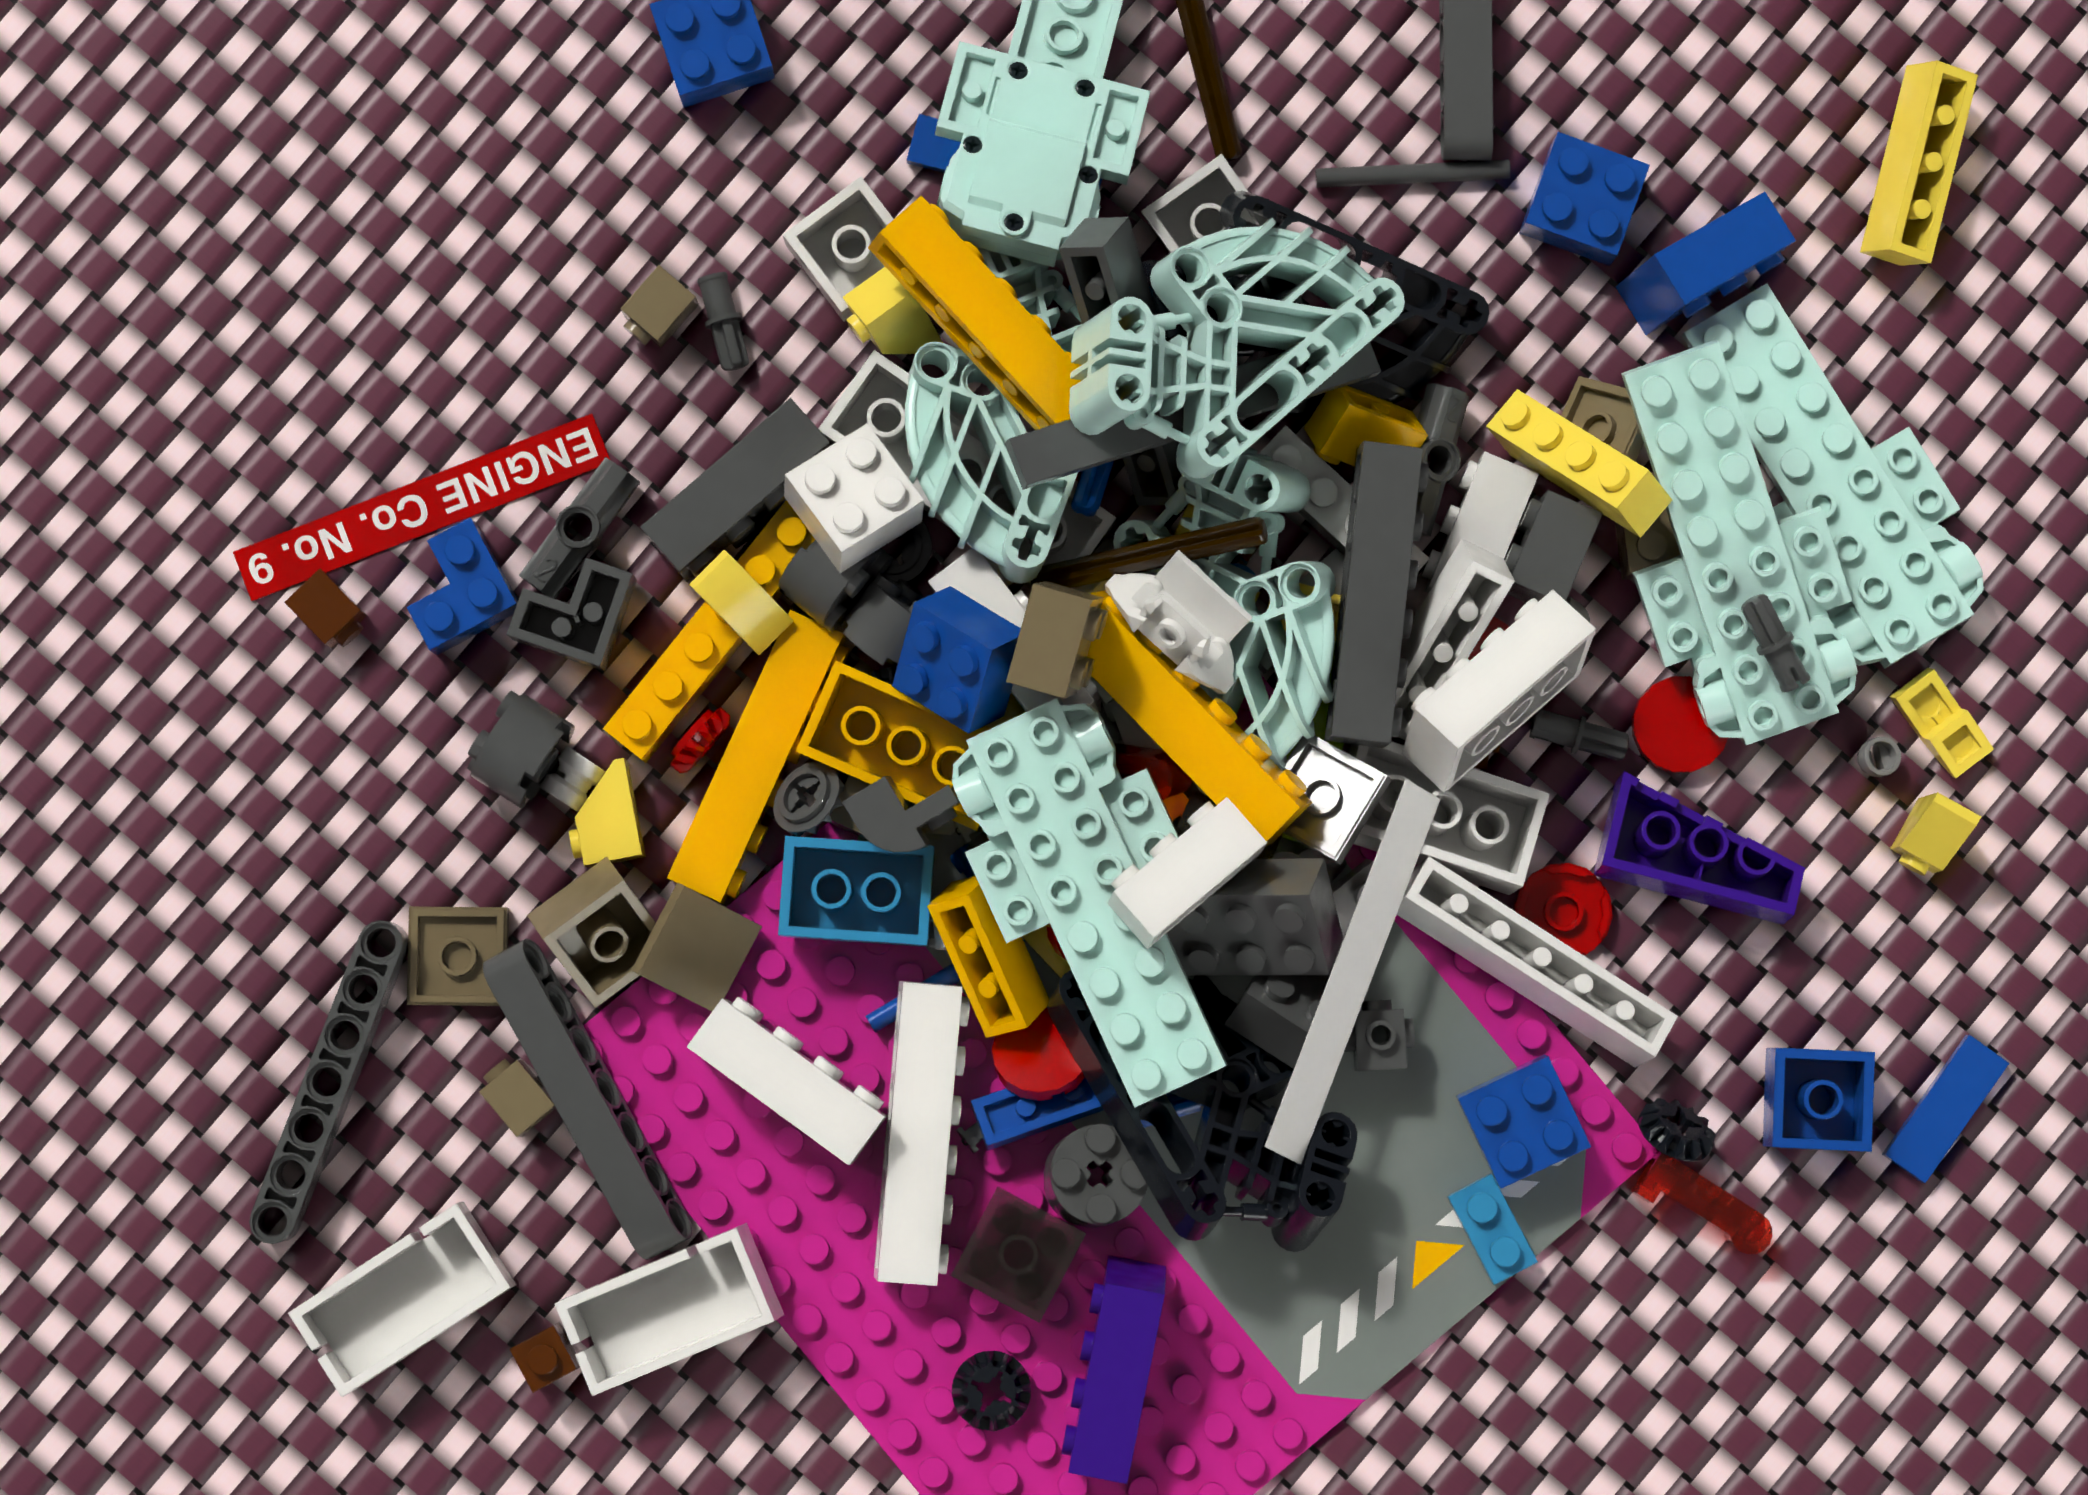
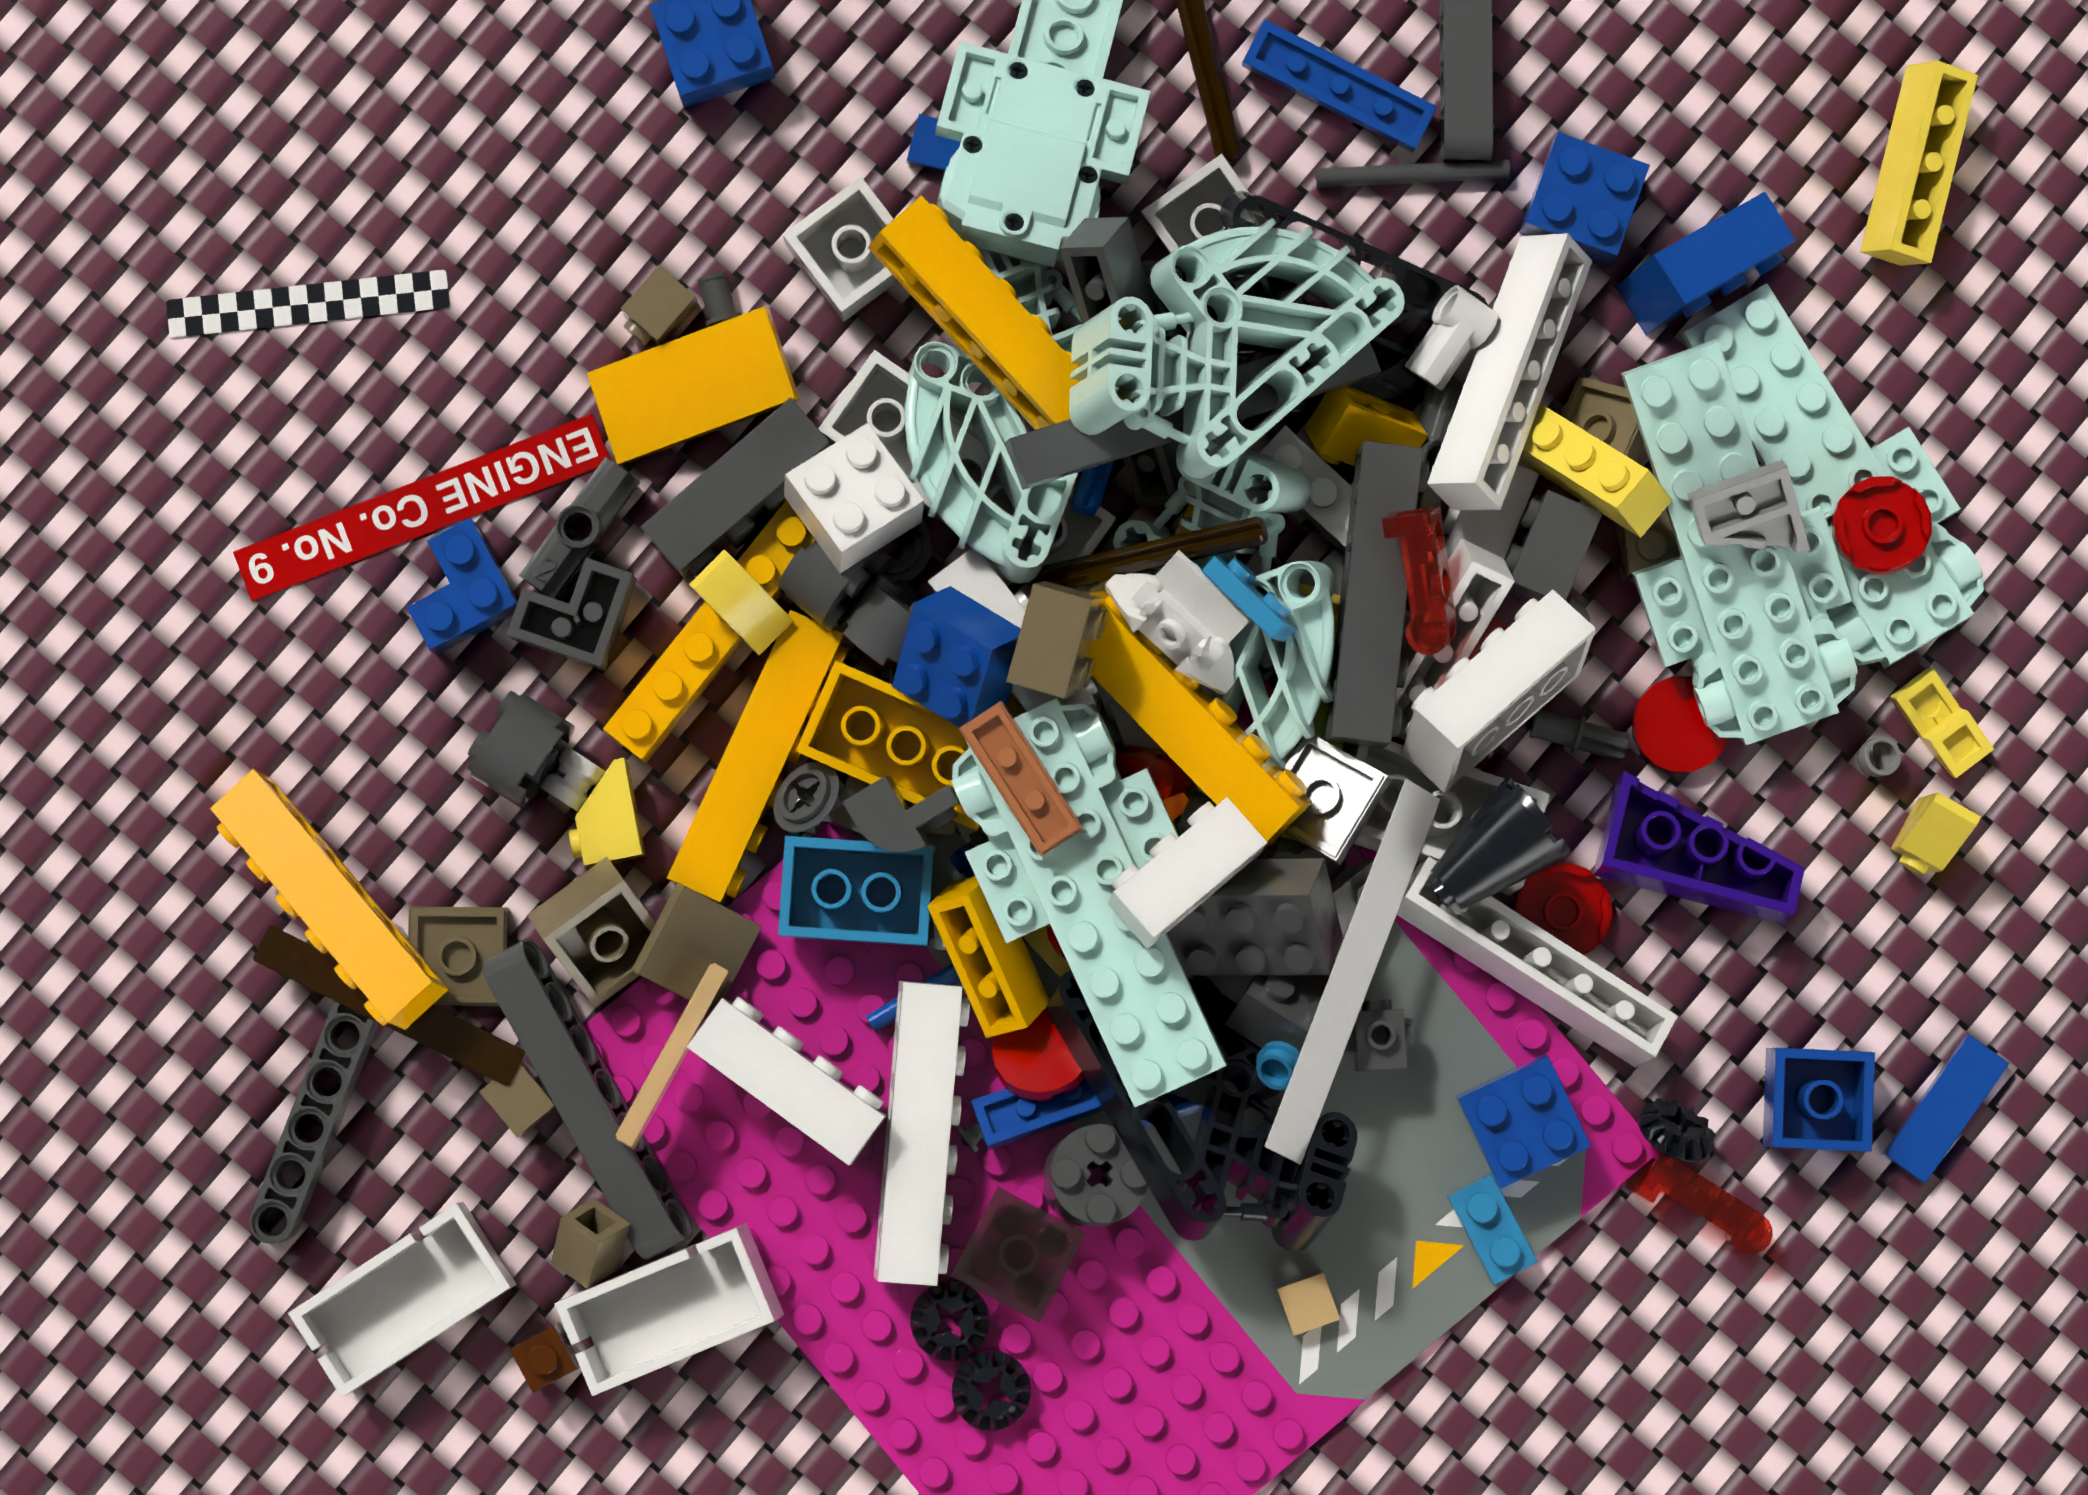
reddish brown brick [284,569,367,649] -> none
red gear [670,707,730,774] -> none
light yellow slope [842,267,943,354] -> none
dark purple wedge [1061,1255,1166,1484] -> none
dark grey axle [1741,594,1811,692] -> none
none -> sticker [166,270,450,338]
none -> yellow brick [210,768,449,1030]
none -> dark brown sticker [253,925,525,1086]
none -> dark tan brick [551,1198,630,1289]
none -> yellow tile [587,306,800,465]
none -> tan tile [615,963,730,1150]
none -> black gear [910,1281,990,1361]
none -> nougat tile [958,701,1085,856]
none -> dark azure plate [1201,556,1297,642]
none -> blue plate [1242,19,1437,153]
none -> dark azure plate [1256,1041,1300,1090]
none -> tan tile [1276,1272,1340,1336]
none -> clear red leg [1382,506,1457,655]
none -> white piece [1405,285,1498,391]
none -> white brick [1427,233,1592,510]
none -> black cone [1429,776,1571,910]
none -> light grey wing [1687,460,1811,553]
none -> red tile [1832,476,1932,575]

